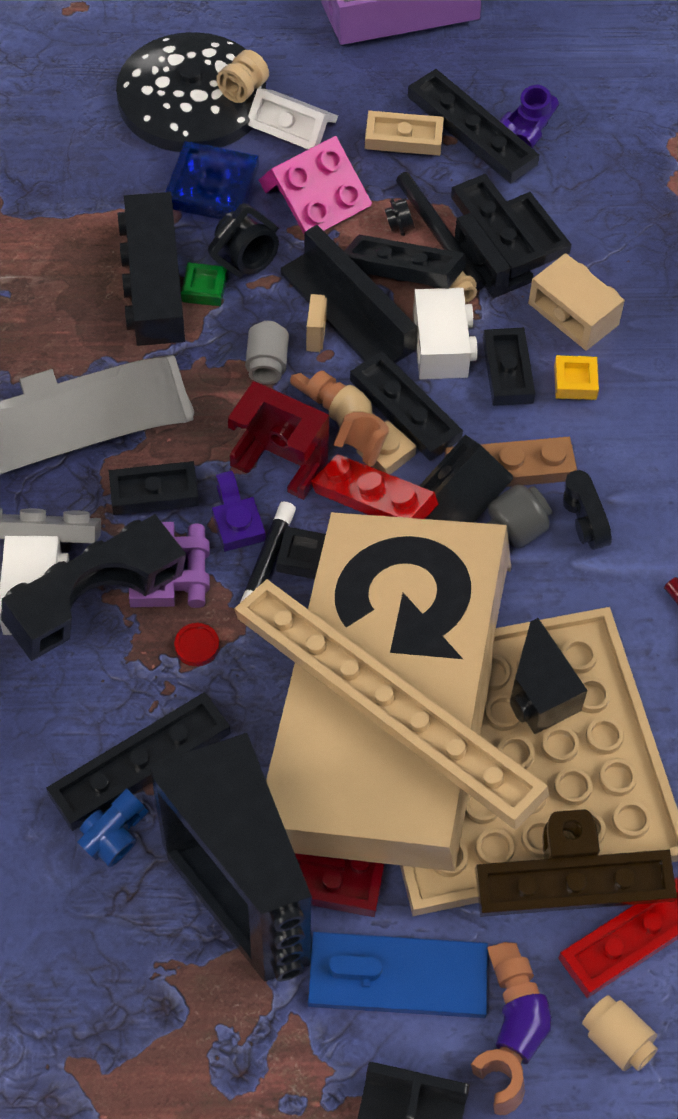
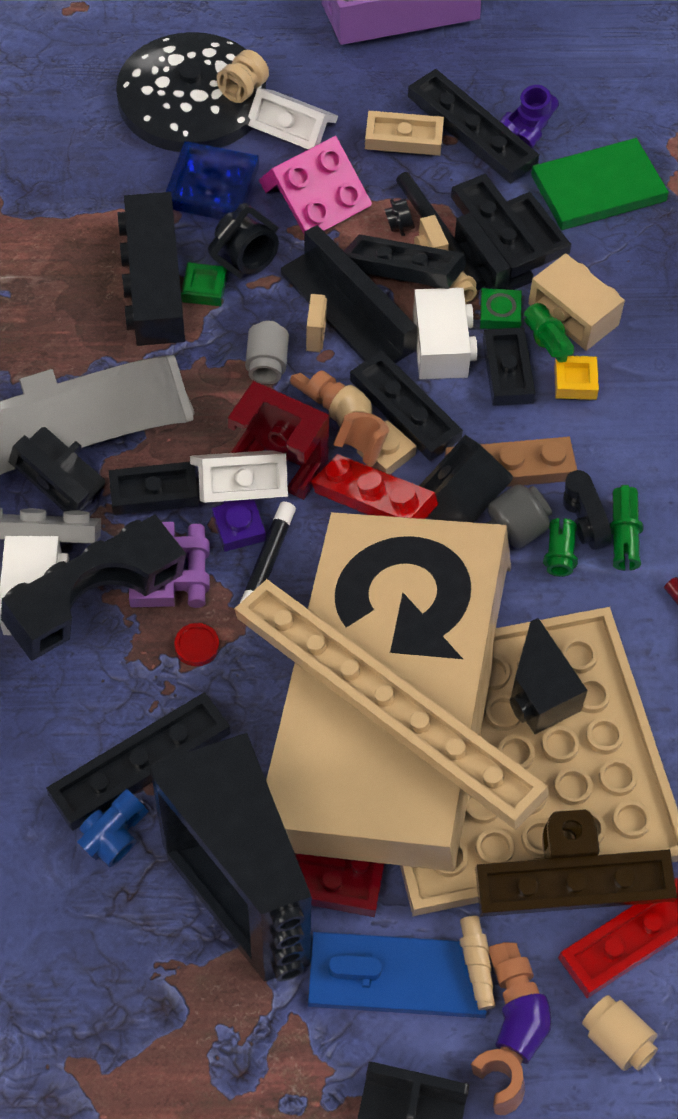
black plate [276,526,326,579] -> none
none -> black panel [8,427,105,512]
none -> white panel [190,451,288,503]
none -> tan plate [414,215,449,250]
none -> tan animal [459,916,495,1010]
none -> green tile [480,288,522,329]
none -> green axle [524,303,574,362]
none -> green tile [531,138,669,230]
none -> green pin [543,518,578,577]
none -> green axle [609,485,644,571]

